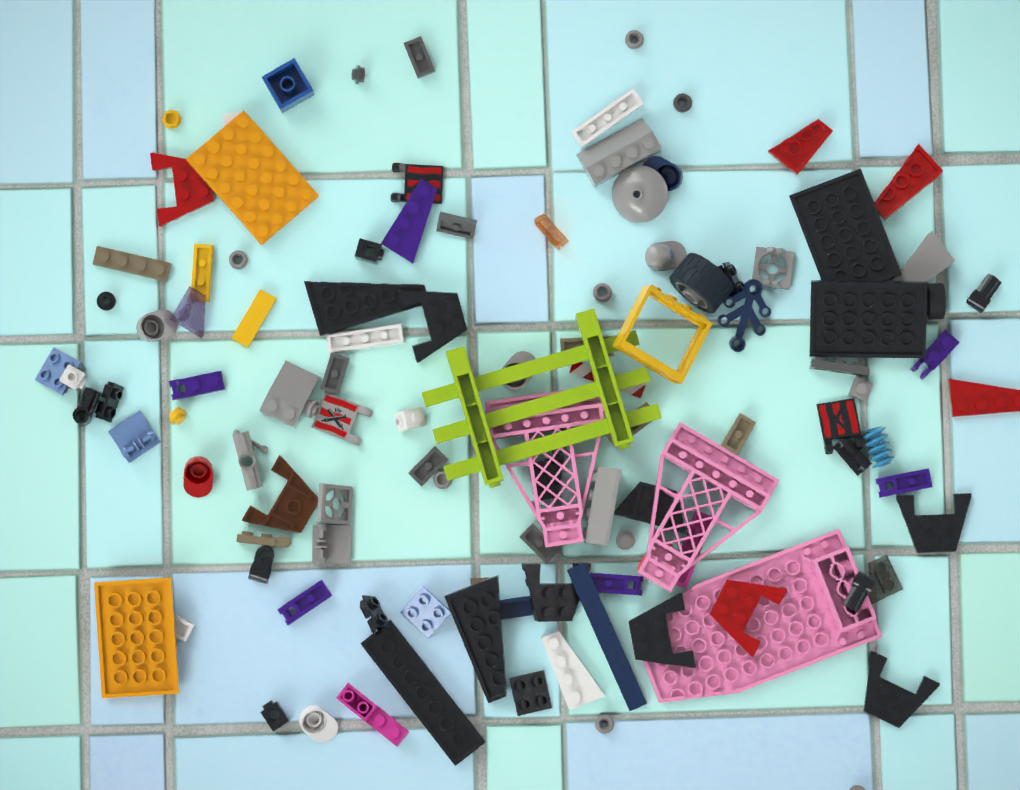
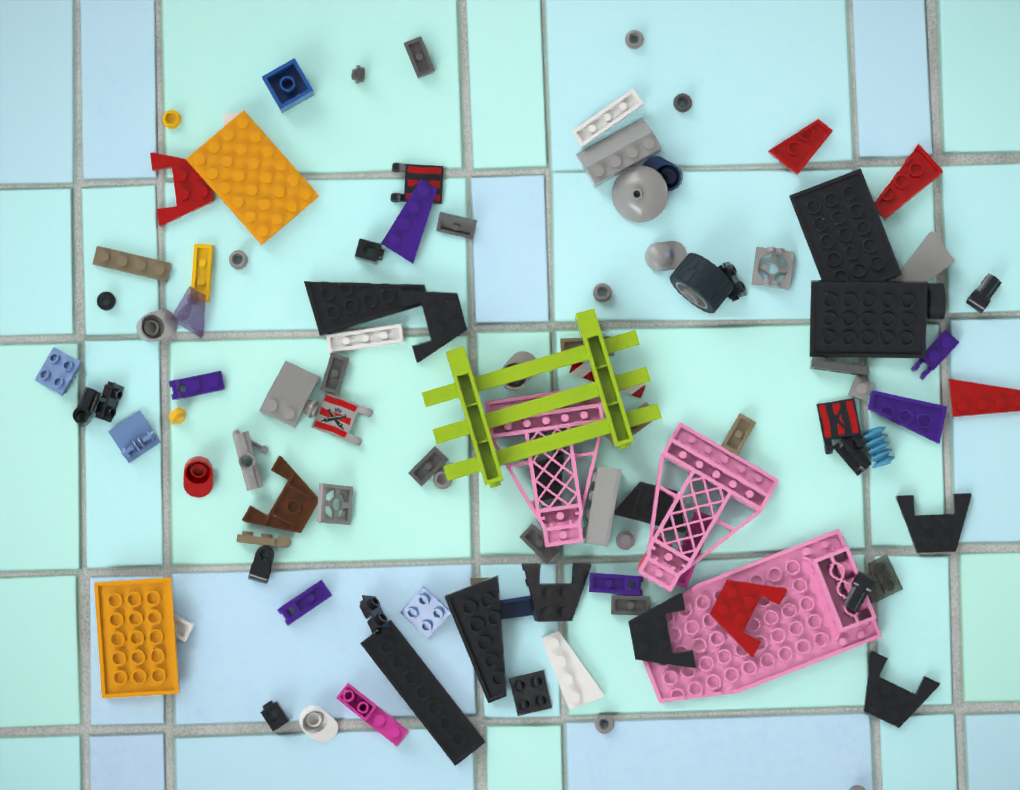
white bracket [59,365,88,391] -> none
yellow tile [231,289,277,348] -> none
light grey hinge [312,525,351,564] -> none
white bracket [394,407,427,432] -> none
clear orange slope [534,214,569,250] -> none
dark blue tile [567,562,647,711] -> none
yellow window [612,284,713,384] -> none
dark blue plant [717,279,771,352] -> none
dark purple plate [875,468,933,498] -> none
none -> dark grey plate [611,595,650,616]
none -> dark purple wing [867,390,947,444]

